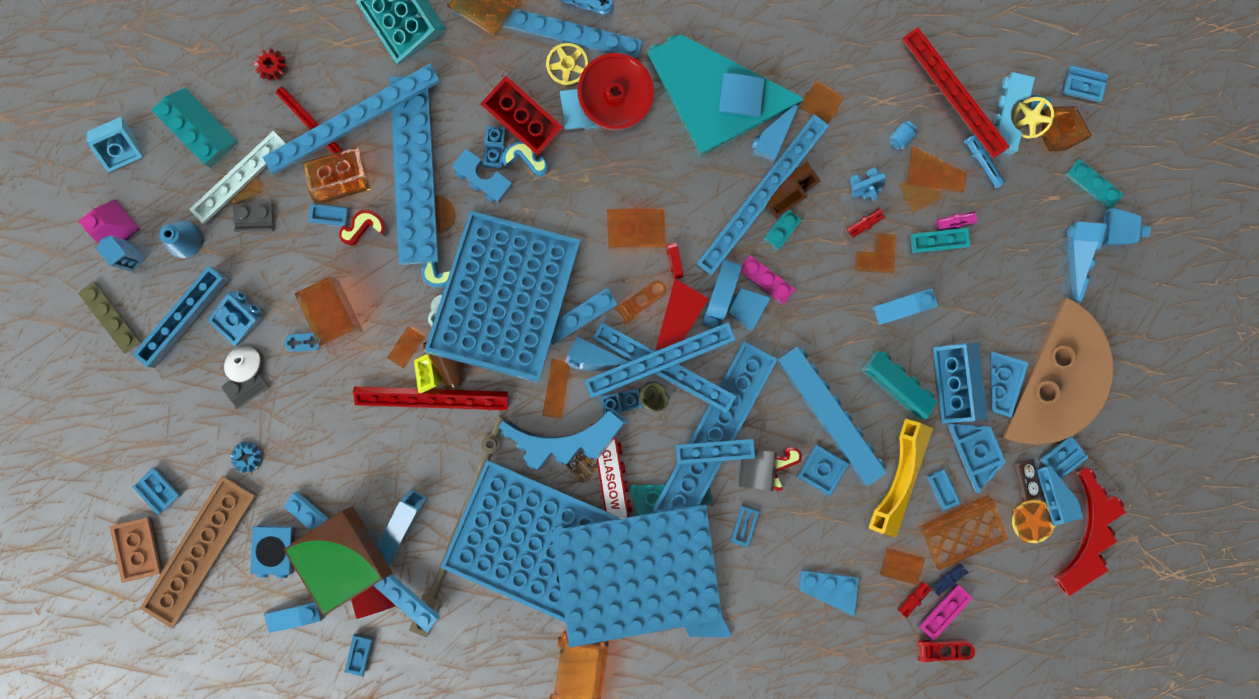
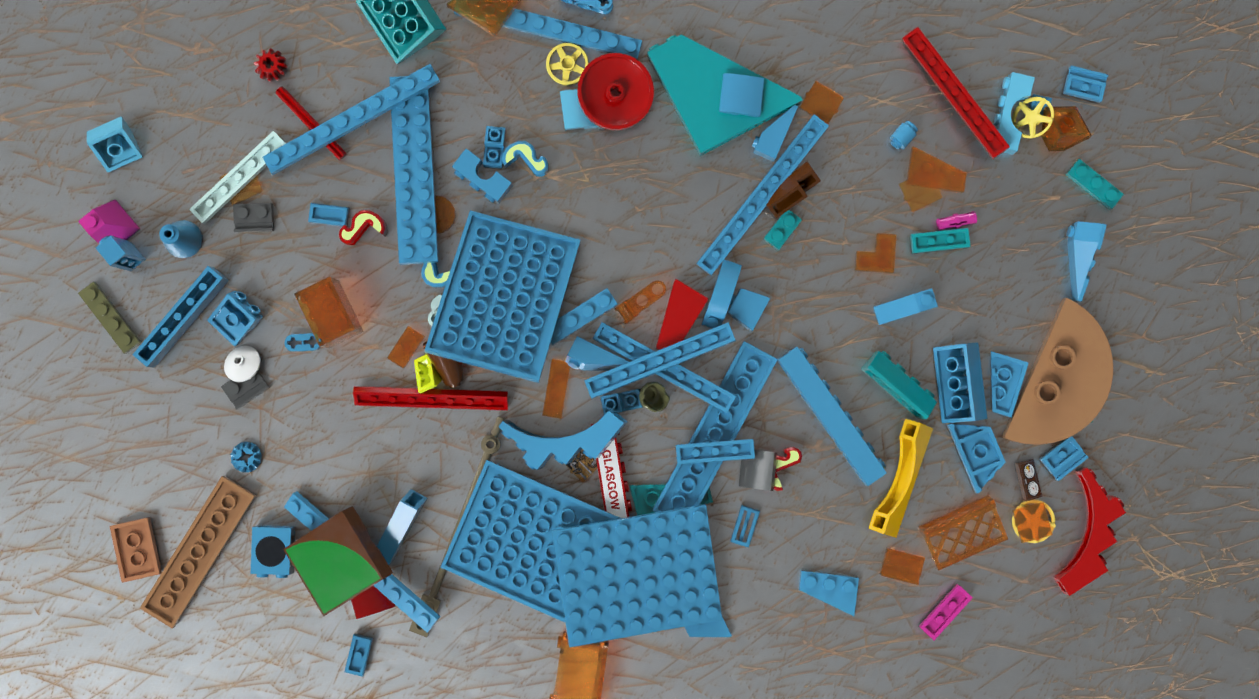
dark azure plate [132,468,181,515] -> none
teal slope [151,88,238,168] -> none
dark azure slope [264,601,325,633] -> none
clear orange slope [303,147,371,205] -> none
red slope [480,75,564,156] -> none
clear orange slope [607,209,666,250] -> none
red beam [666,242,684,279] -> none
dark pink plate [740,255,795,305] -> none
dark azure tile [796,444,849,496] -> none
red pin [846,208,886,238] -> none
dark azure hips [850,168,886,201] -> none
red pin [898,582,932,618] -> none
red piece [917,639,975,662] -> none
dark azure tile [926,468,961,512] -> none
dark blue pin [930,563,969,597] -> none
dark azure pin [963,135,1006,188] -> none
dark azure slope [1037,466,1083,526] -> none
dark azure torso [1102,208,1151,246] -> none

